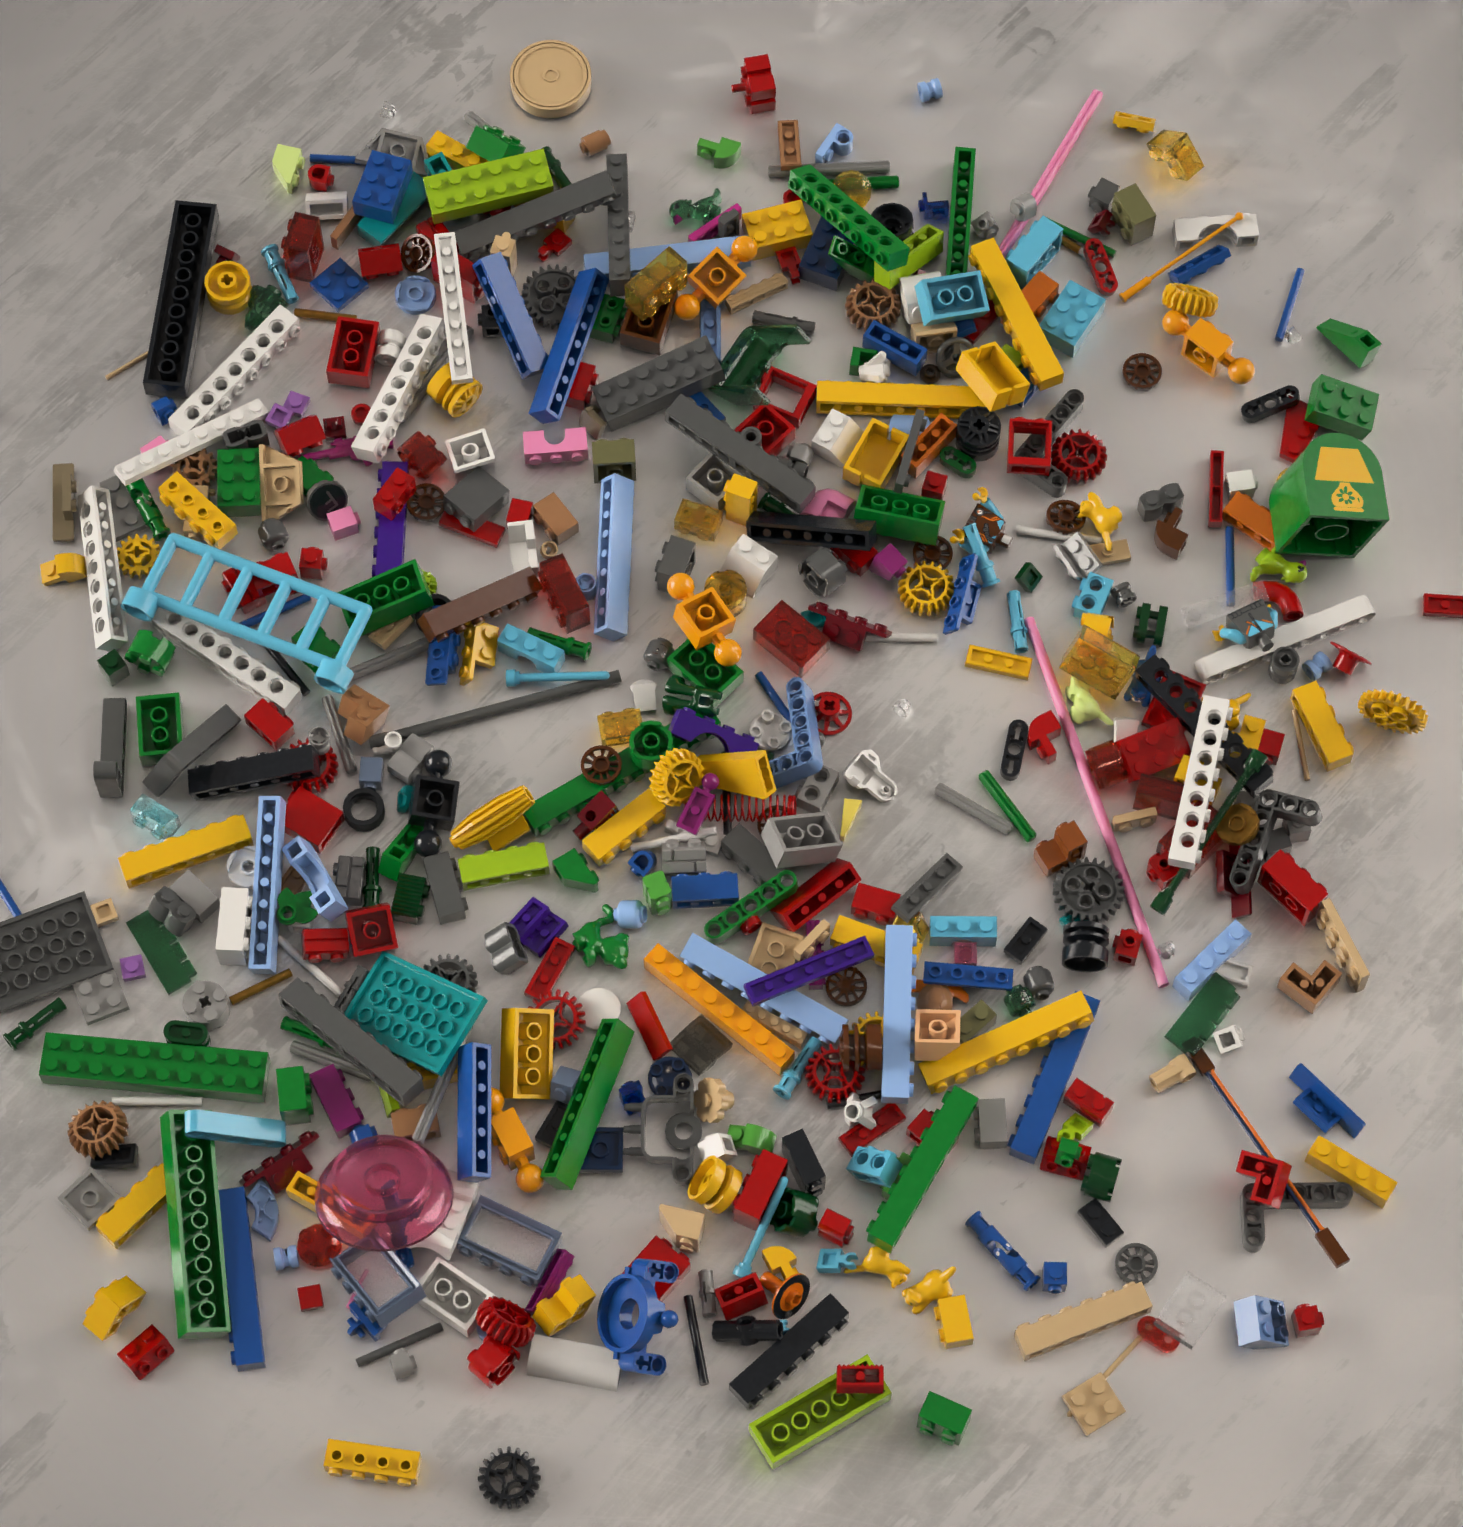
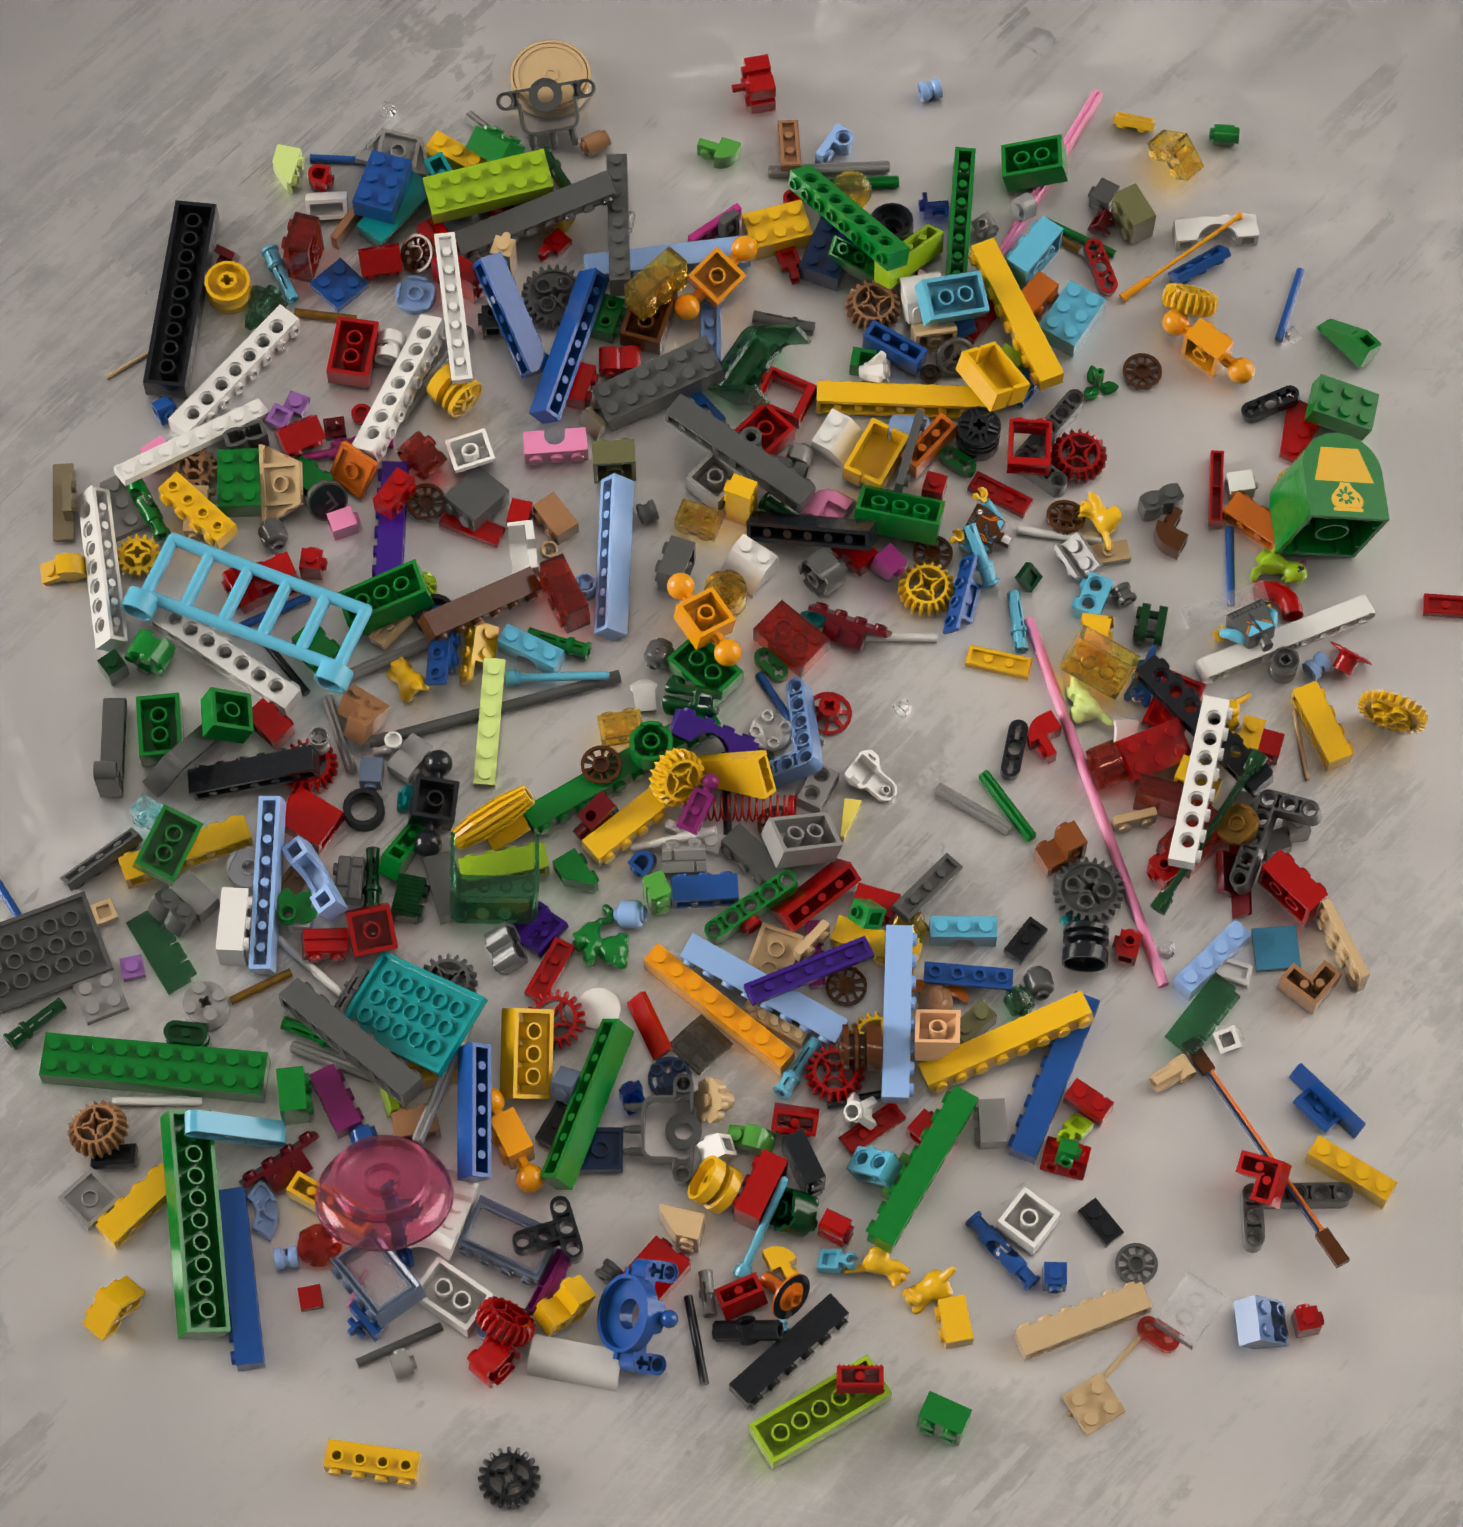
red bracket [117,1324,175,1380] -> none
clear green animal [669,188,722,225] -> none
tan piece [725,272,788,315] -> none
clear pink plate [954,942,977,966] -> none
dark green brick [1080,1152,1122,1203] -> none
none -> dark grey plate [60,827,143,891]
none -> green brick [132,804,204,886]
none -> green brick [200,687,254,744]
none -> orange tile [329,441,379,499]
none -> yellow animal [386,657,429,702]
none -> clear green windscreen [449,832,539,924]
none -> yellowish green plate [473,658,506,787]
none -> dark grey piece [496,78,596,151]
none -> black beam [512,1196,584,1264]
none -> dark grey wheel [594,1258,623,1285]
none -> red brick [599,345,641,380]
none -> dark grey wheel [636,500,659,525]
none -> green beam [754,647,788,684]
none -> red brick [771,1102,819,1138]
none -> green brick [848,898,887,930]
none -> red tile [967,471,1033,519]
none -> white brick [996,1186,1061,1256]
none -> green brick [1001,134,1068,192]
none -> green plant [1083,365,1119,399]
none -> green brick [1209,124,1240,146]
none -> dark azure tile [1251,925,1301,972]

